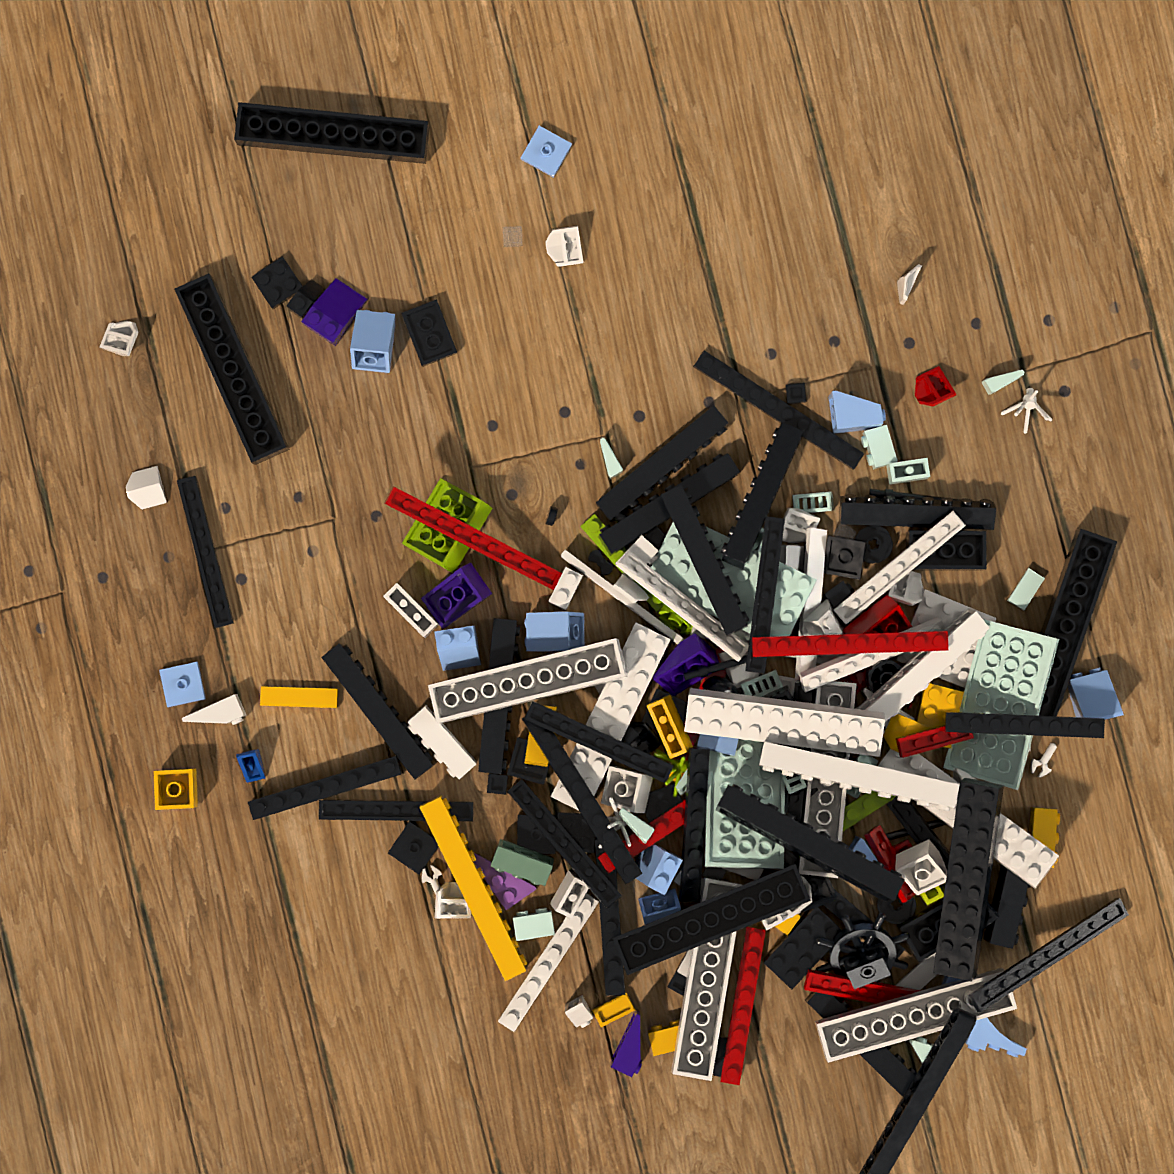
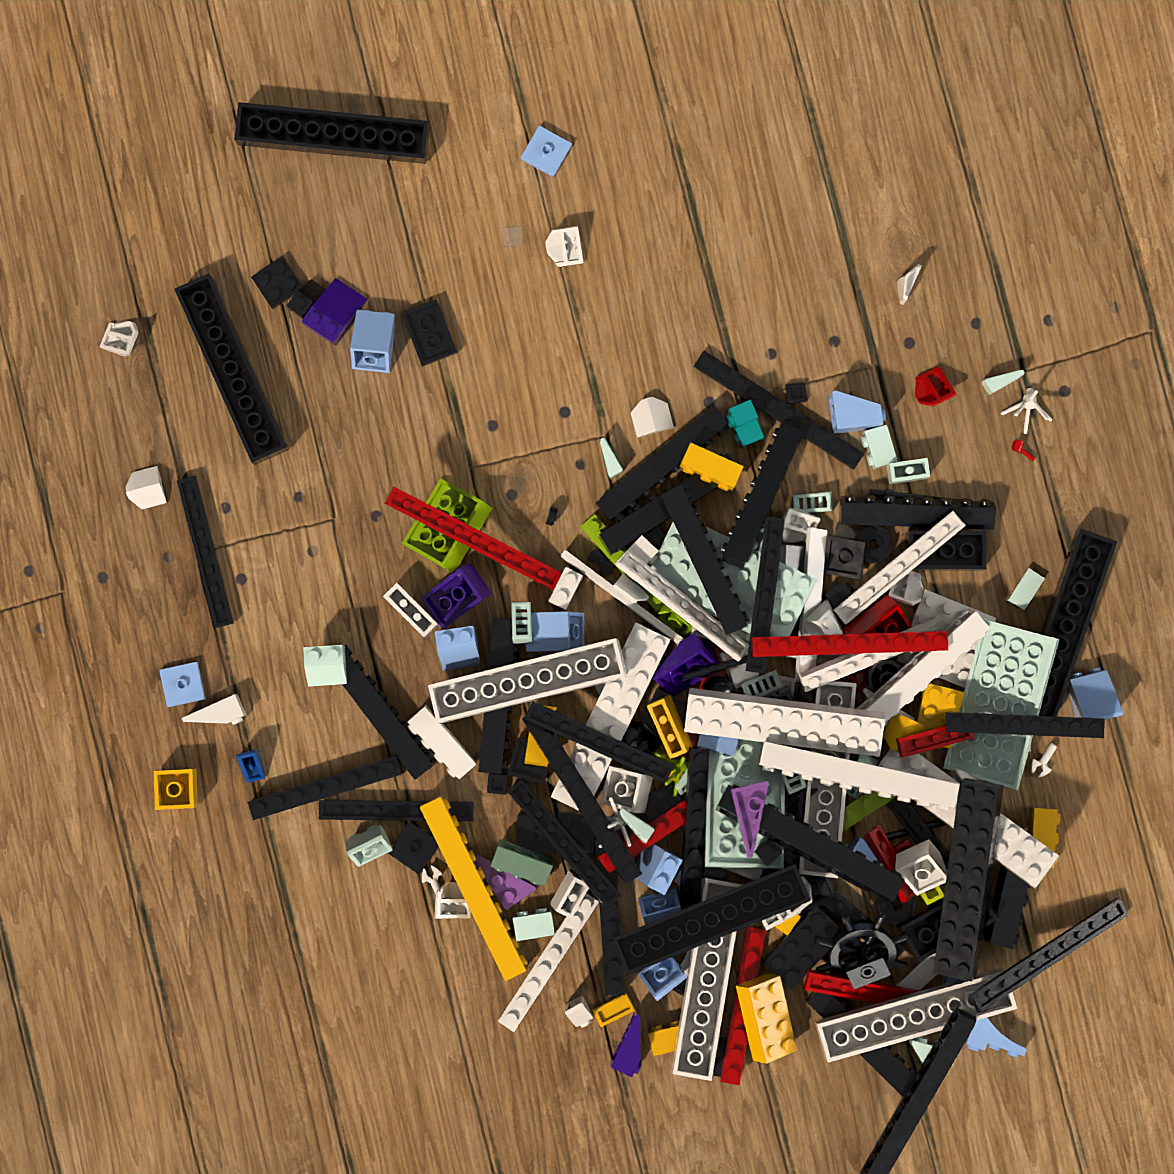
yellow tile [260,686,338,708] -> none
none -> light aqua slope [303,645,347,686]
none -> light aqua slope [345,825,393,867]
none -> light aqua slope [512,602,532,644]
none -> white slope [631,397,674,438]
none -> light blue plate [638,957,688,1001]
none -> yellow brick [679,443,744,491]
none -> teal brick [726,400,764,448]
none -> medium lavender wing [731,781,769,858]
none -> yellow brick [736,974,797,1064]
none -> black tile [754,838,782,867]
none -> red hand [1012,440,1035,462]

